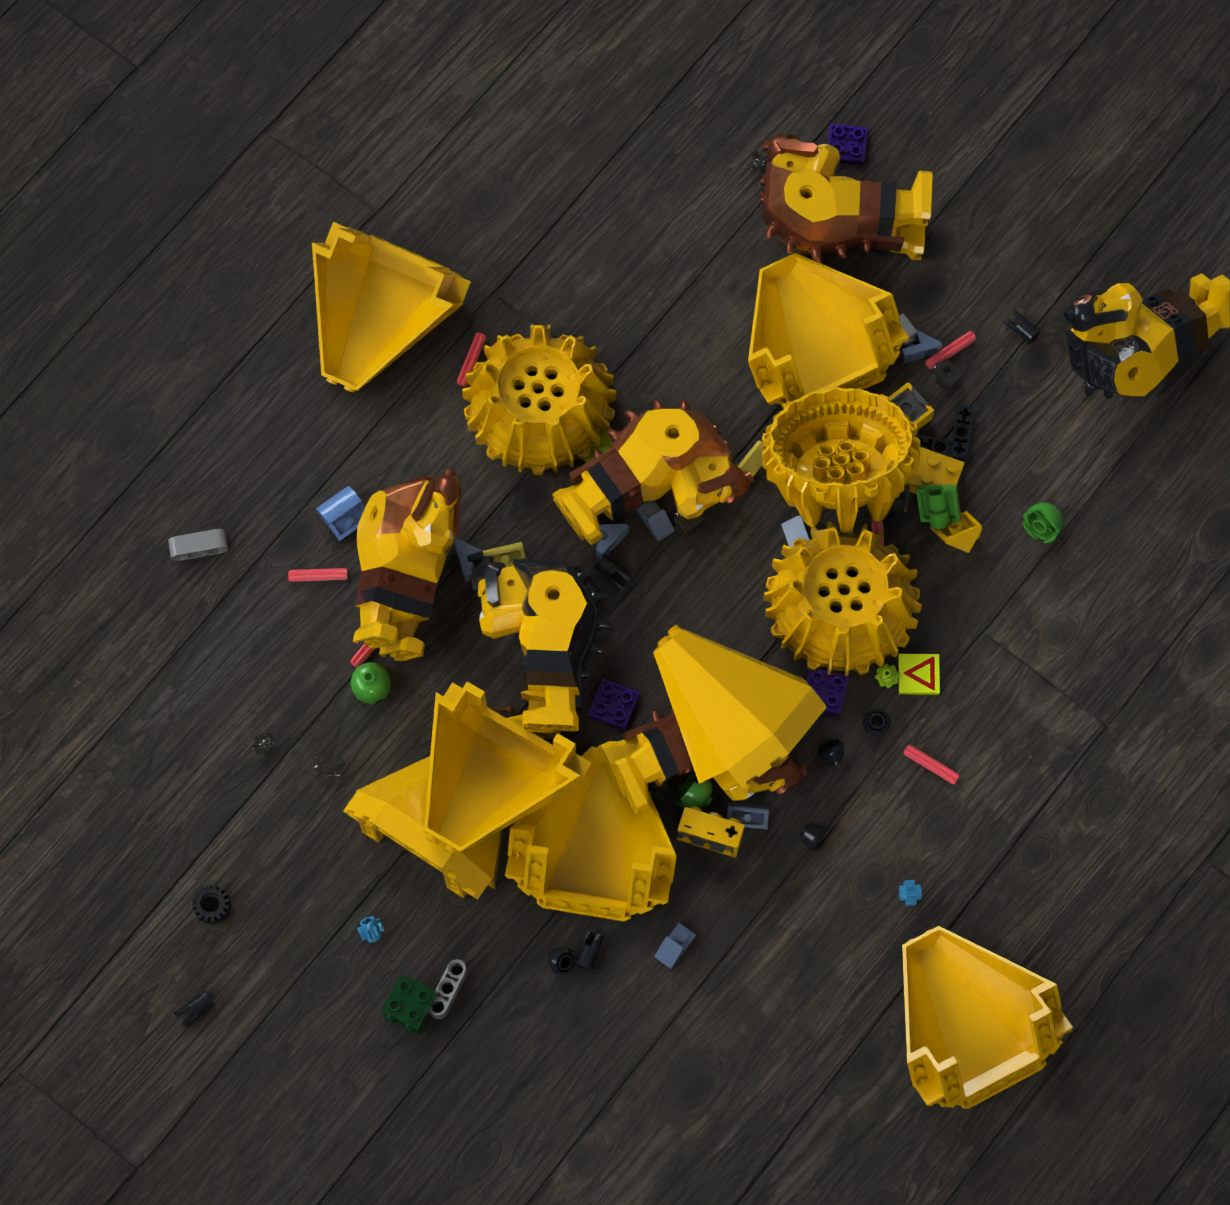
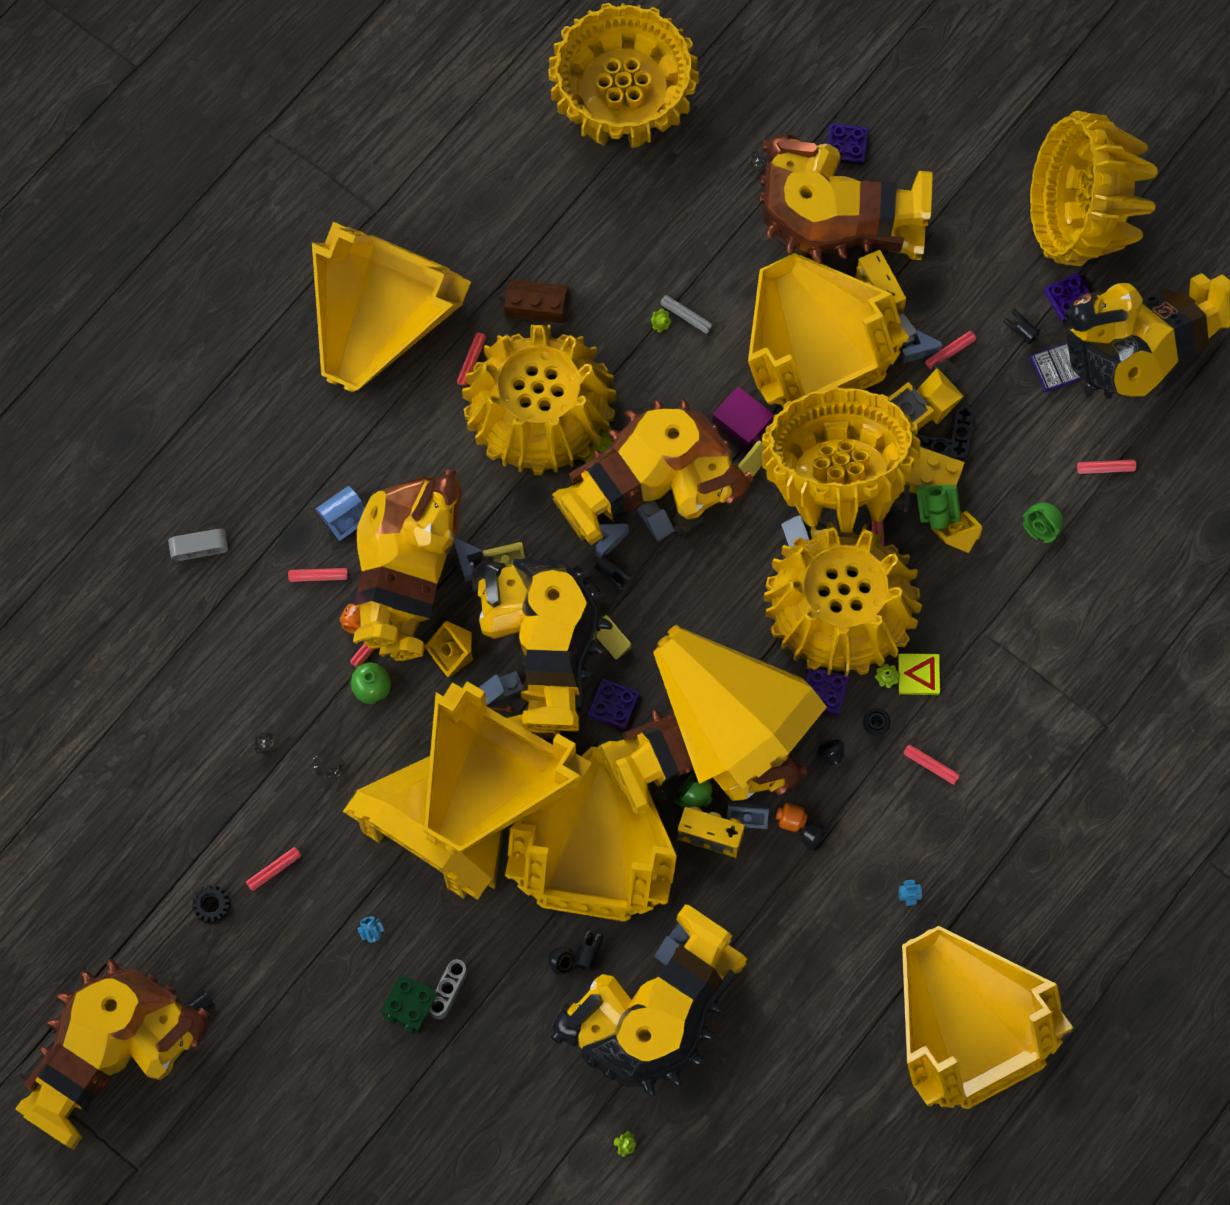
none -> piece [15,959,211,1150]
none -> coral axle [246,847,301,891]
none -> orange head [339,604,361,634]
none -> yellow slope [425,621,473,677]
none -> sand blue slope [479,671,523,706]
none -> reddish brown slope [504,279,568,323]
none -> yellow wheel [549,3,699,148]
none -> piece [550,904,747,1097]
none -> light yellow slope [596,615,632,660]
none -> lime plant [614,1131,636,1157]
none -> lime plant [651,309,671,333]
none -> light grey axle [661,295,712,333]
none -> magenta brick [712,386,775,450]
none -> orange head [775,803,808,832]
none -> yellow piece [855,250,906,316]
none -> yellow slope [916,368,964,424]
none -> yellow wheel [1030,111,1158,266]
none -> tile [1030,343,1082,392]
none -> dark purple tile [1044,272,1090,323]
none -> coral axle [1077,460,1136,474]

